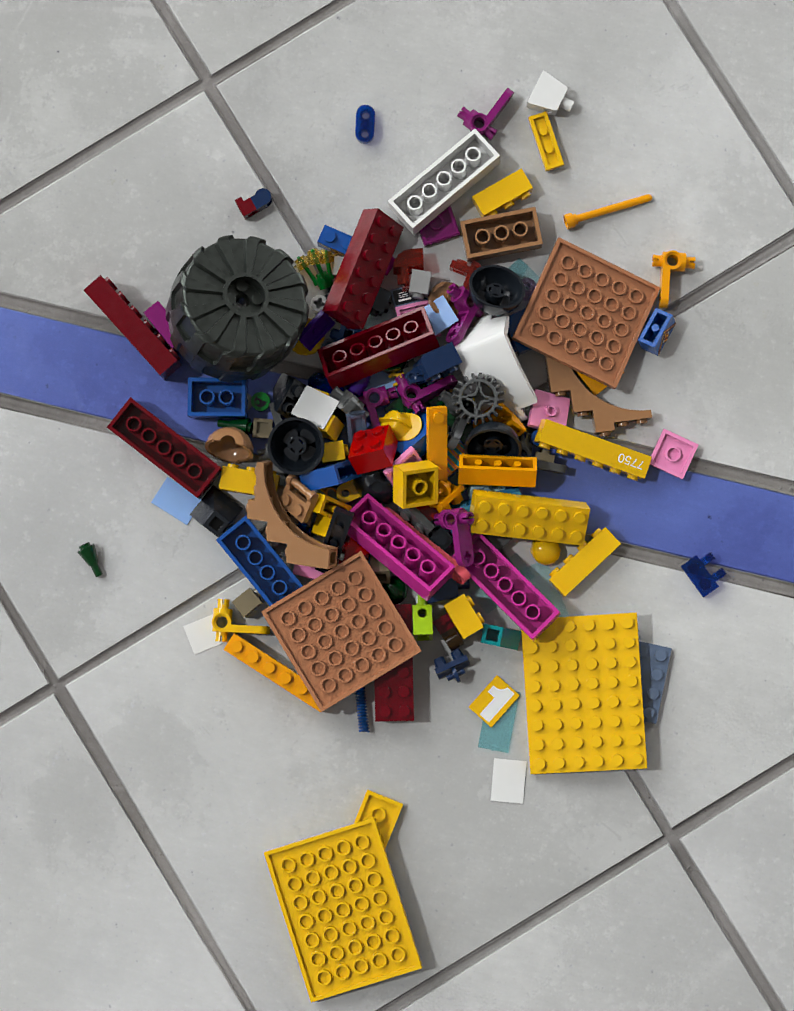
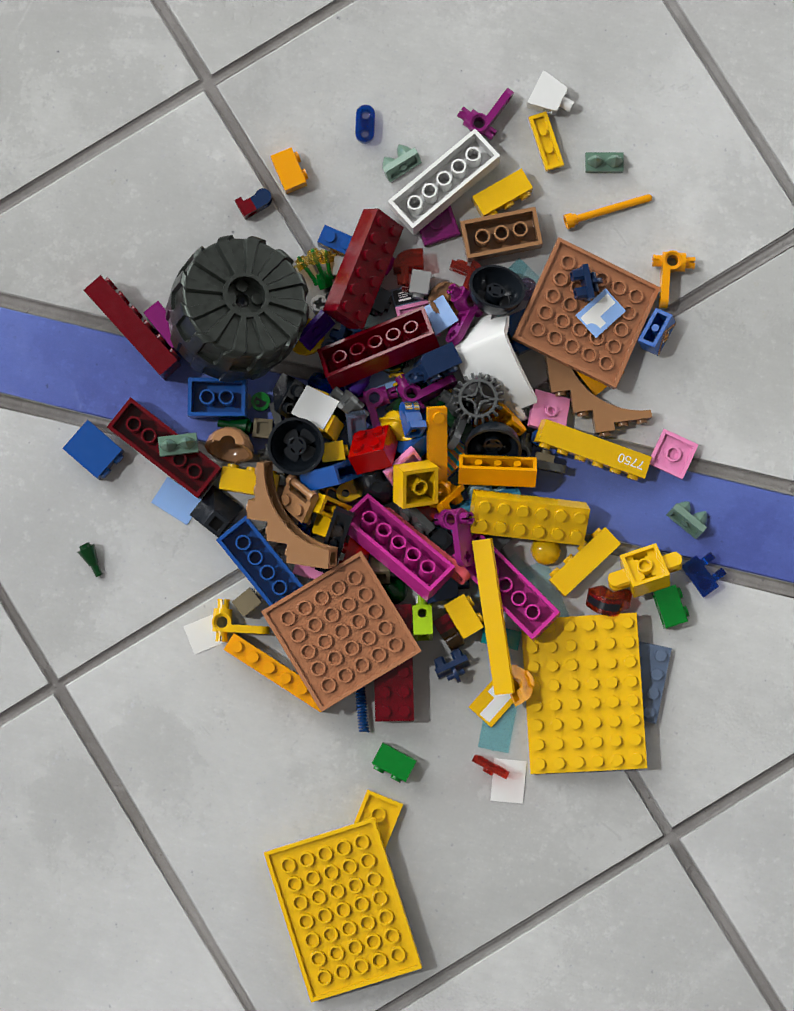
none -> blue brick [62,420,125,480]
none -> sand green tile [158,433,199,457]
none -> light orange brick [270,147,309,195]
none -> green brick [372,742,417,783]
none -> sand green tile [382,144,422,182]
none -> blue leg [399,401,427,438]
none -> yellow tile [472,538,515,695]
none -> clear red plate [472,754,510,779]
none -> light orange cylinder [510,665,535,707]
none -> dark blue hips [570,264,603,302]
none -> sticker [575,288,626,338]
none -> sand green tile [585,152,624,173]
none -> clear red brick [586,585,632,616]
none -> yellow brick [608,543,682,598]
none -> green brick [651,584,689,629]
none -> sand green tile [666,501,707,539]

